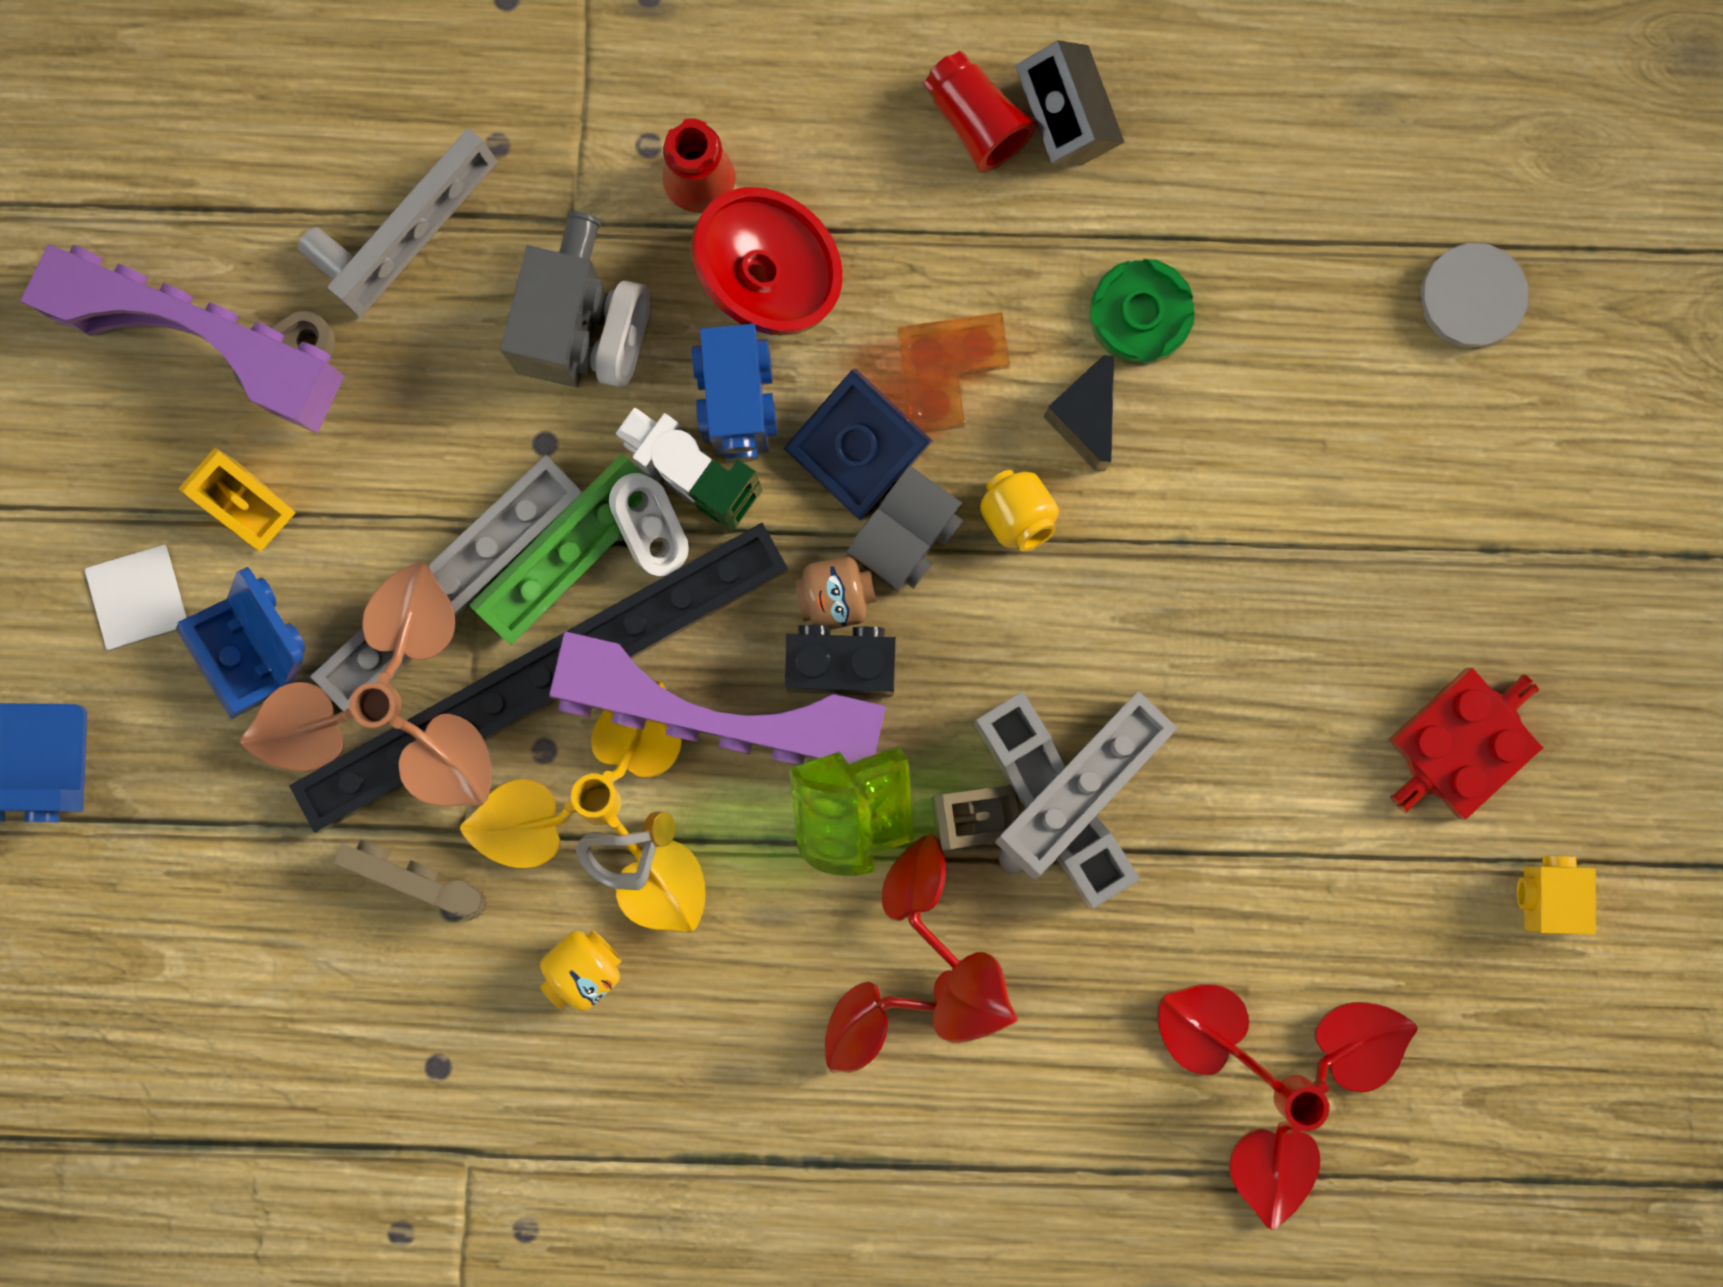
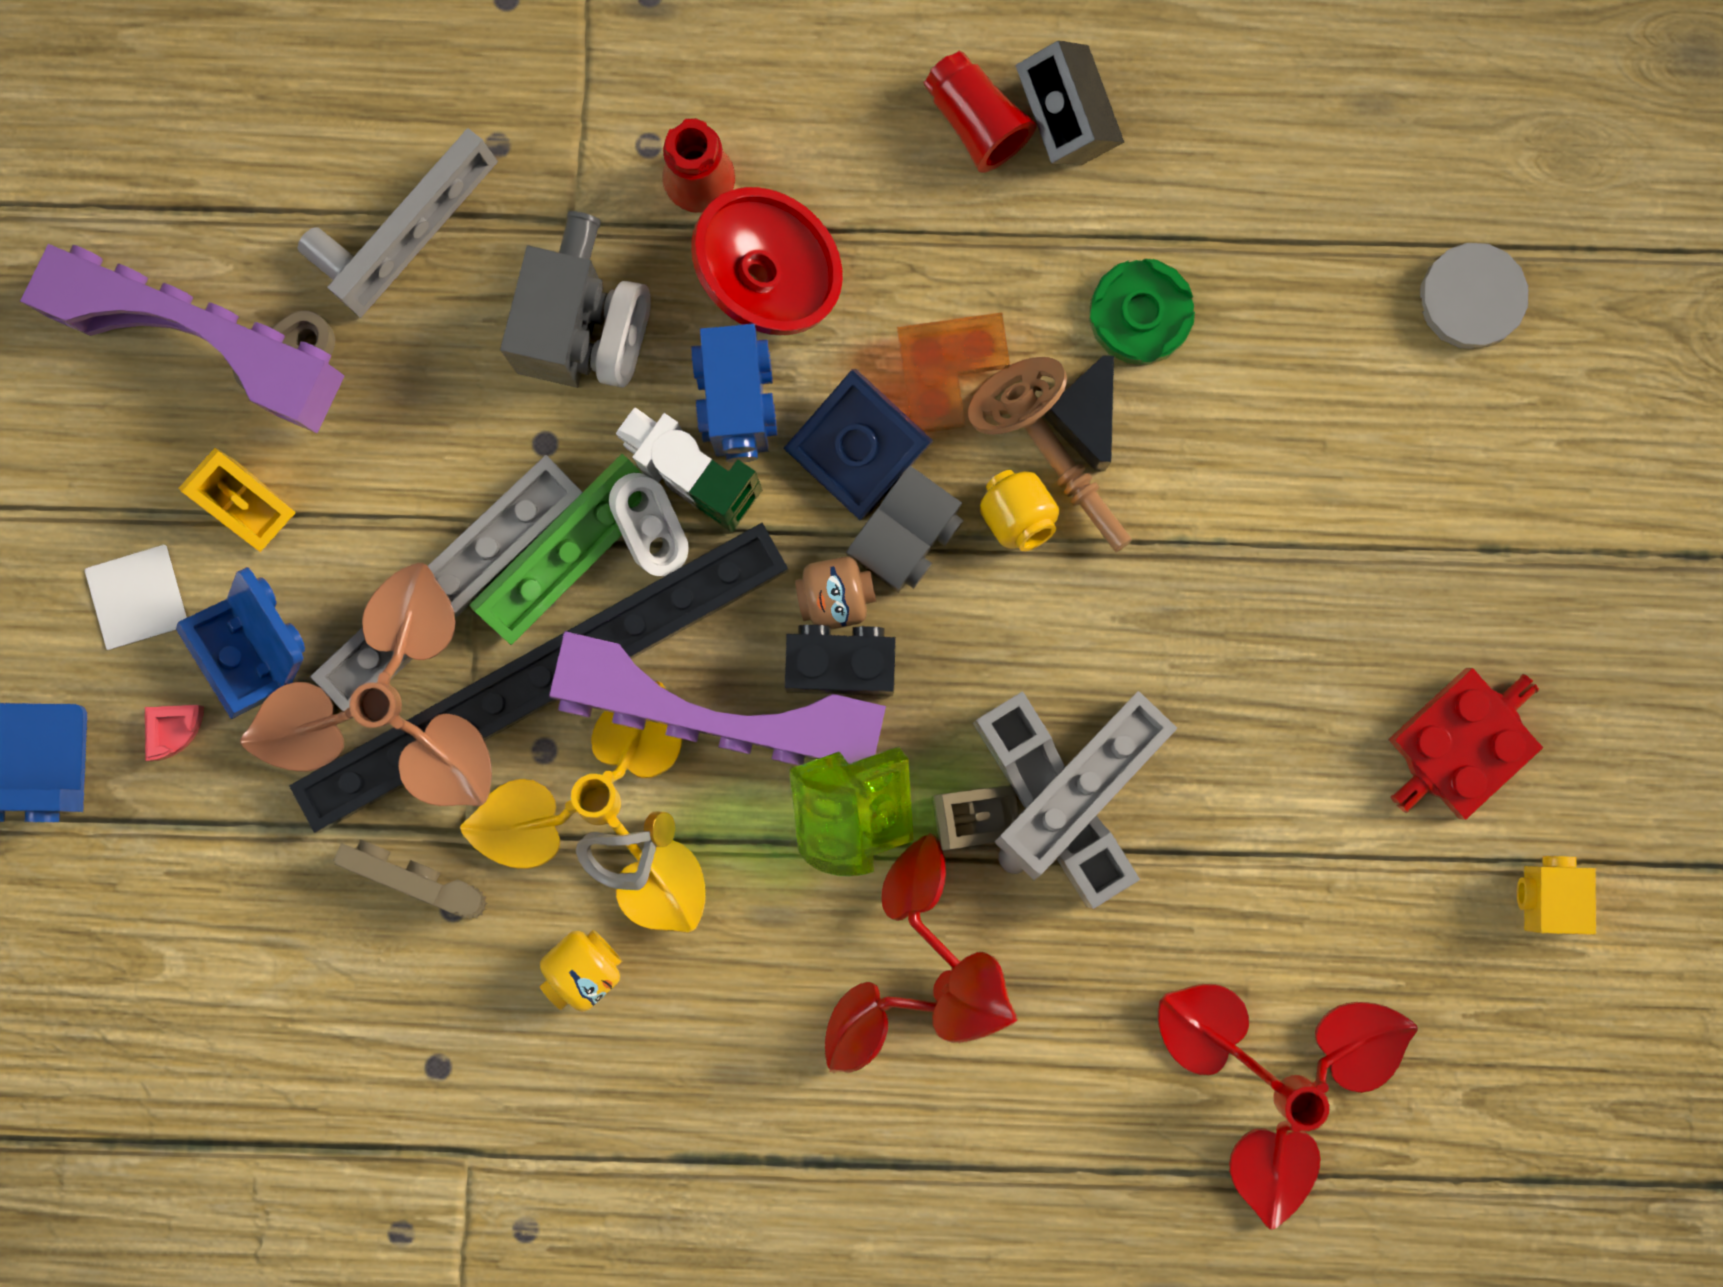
none -> coral tile [145,705,204,762]
none -> medium nougat dish [968,357,1132,552]

